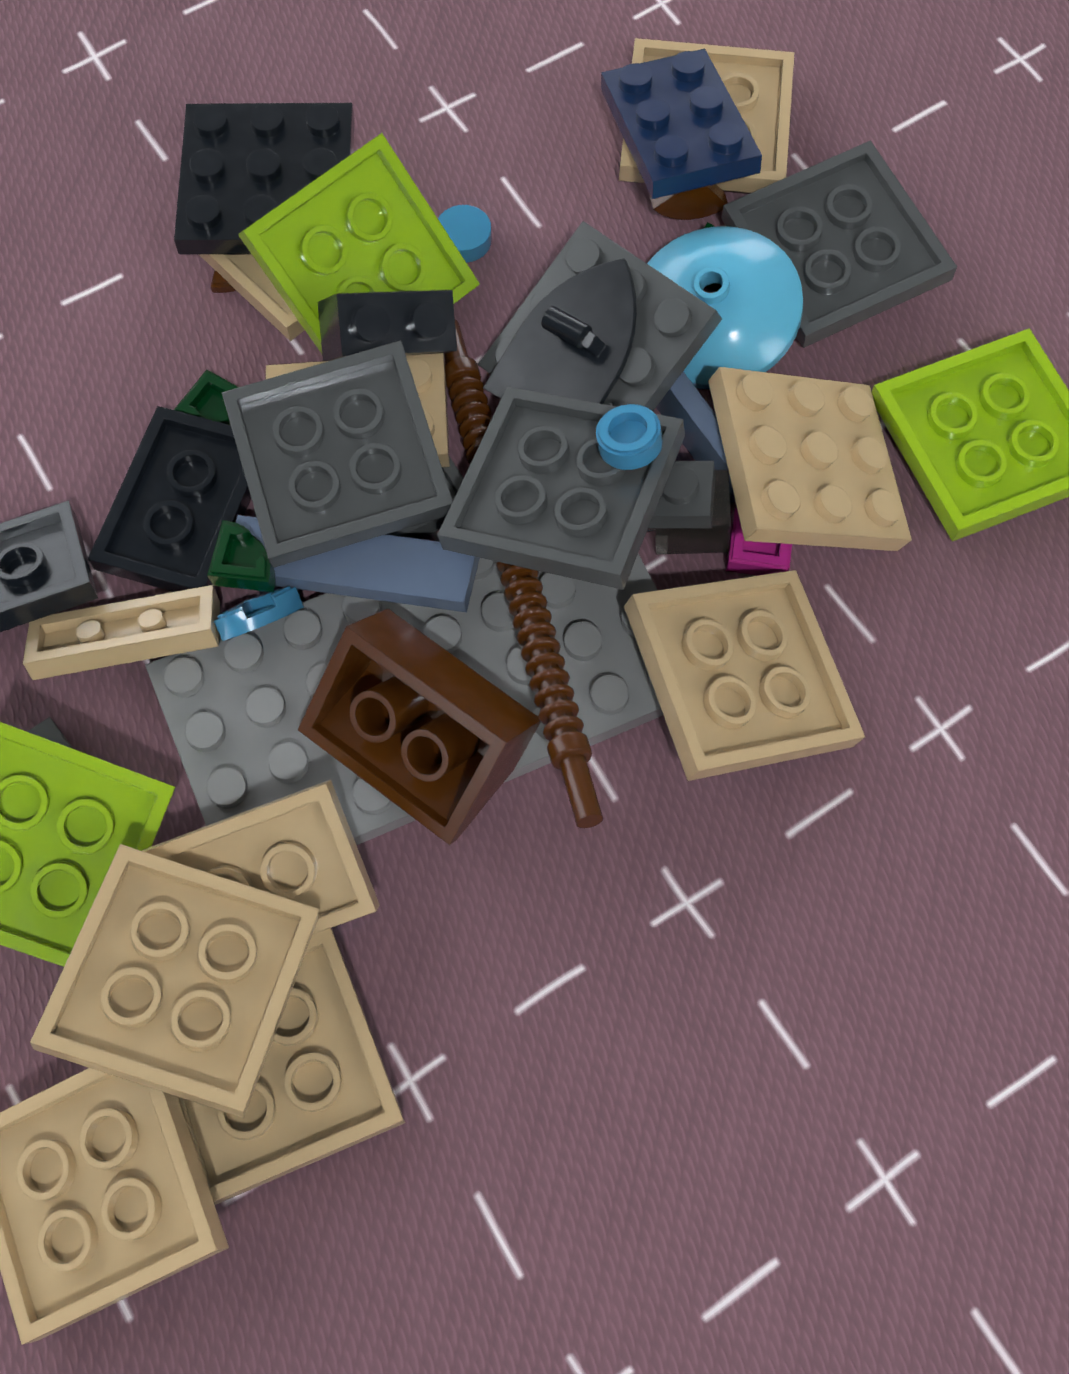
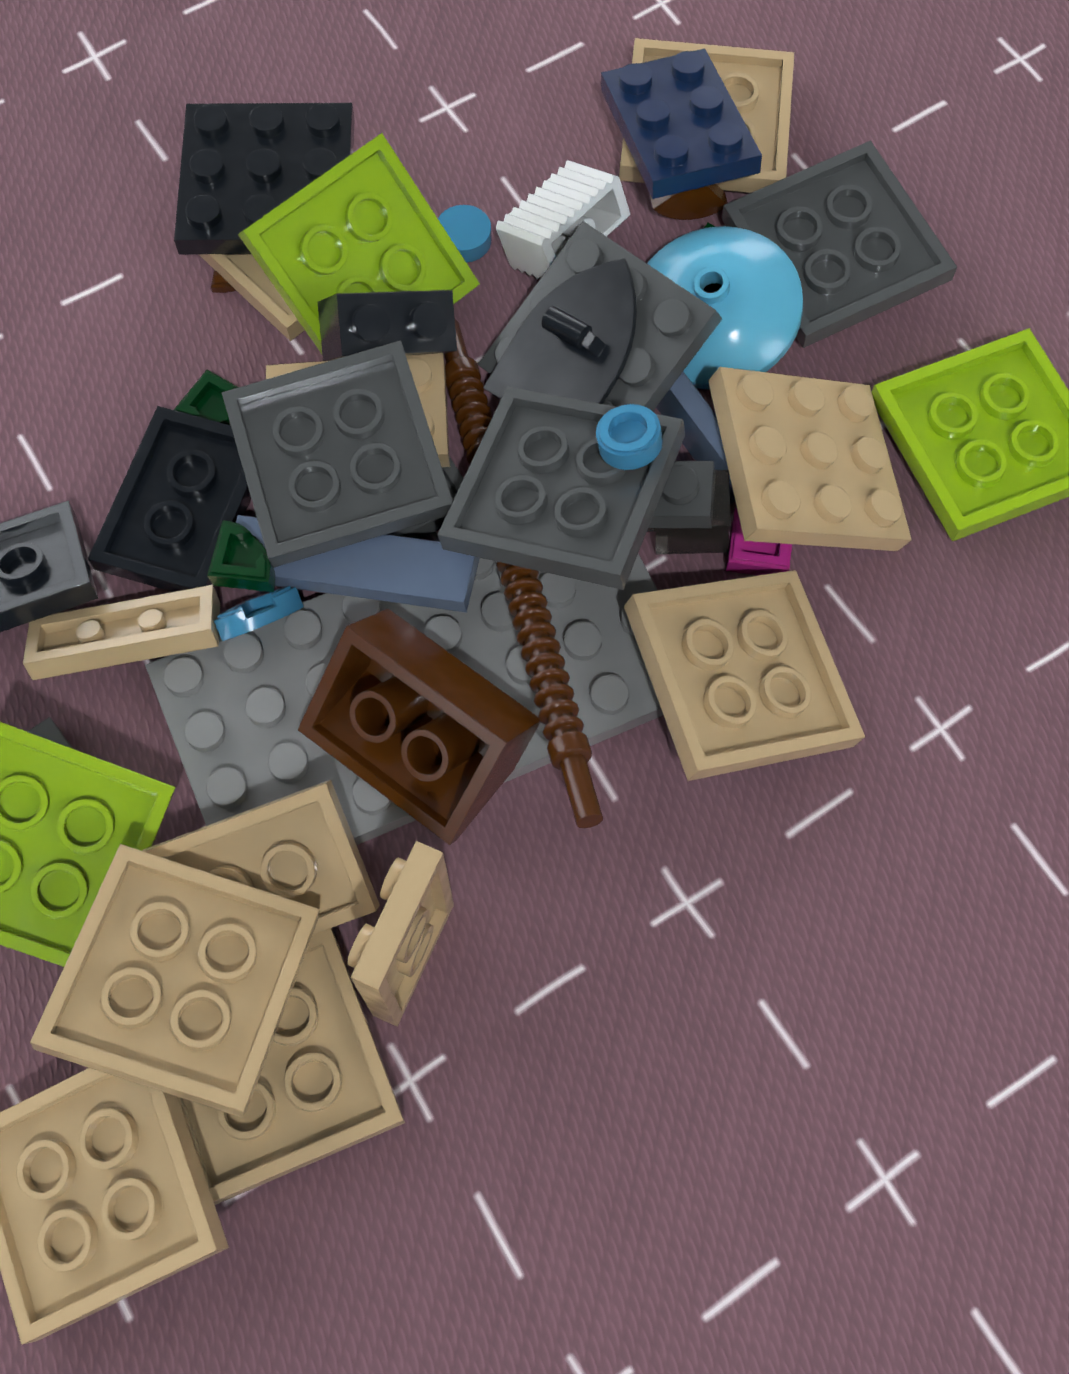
none -> tan plate [347,841,454,1027]
none -> white brick [496,160,630,280]

